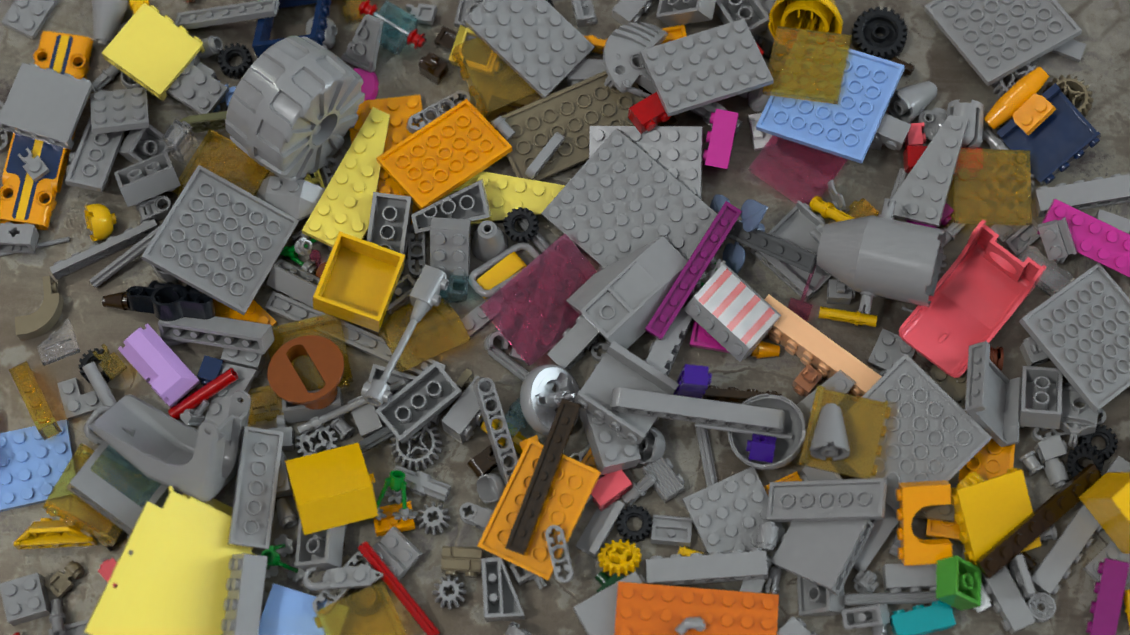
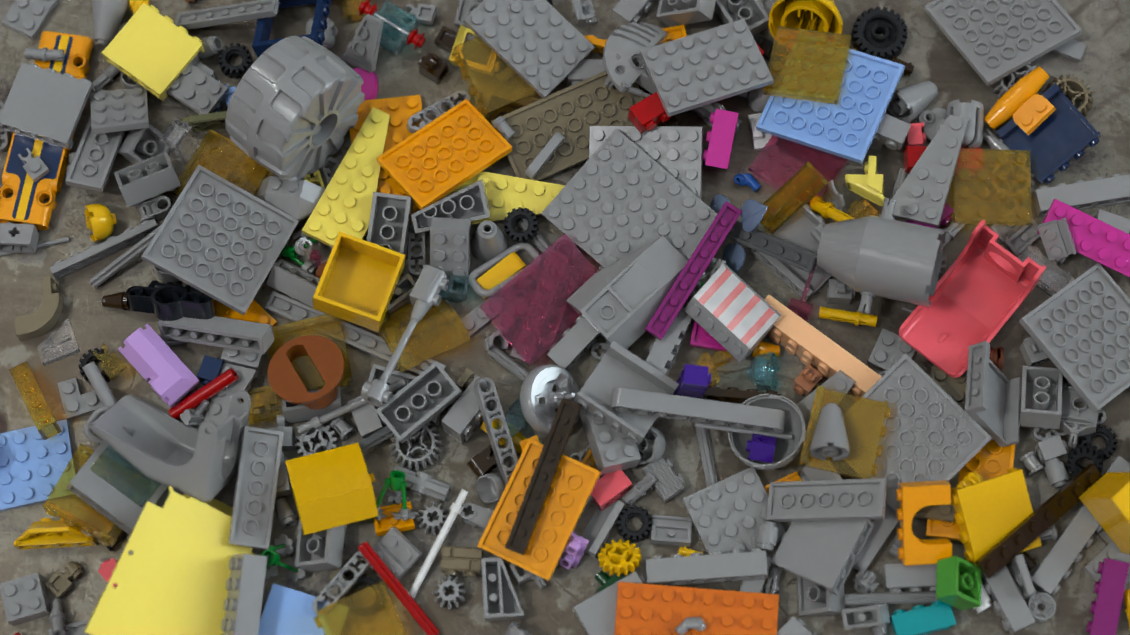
light grey plate [303,565,384,590] -> none
light grey beam [545,525,574,583] -> none
none -> light grey pin [25,47,65,62]
none -> white bar [408,489,469,599]
none -> lavender hips [559,532,589,569]
none -> clear yellow brick [696,350,731,386]
none -> blue arm [734,173,762,192]
none -> clear light blue cylinder [747,352,779,391]
none -> clear yellow brick [761,161,829,234]
none -> light yellow piece [845,156,885,206]

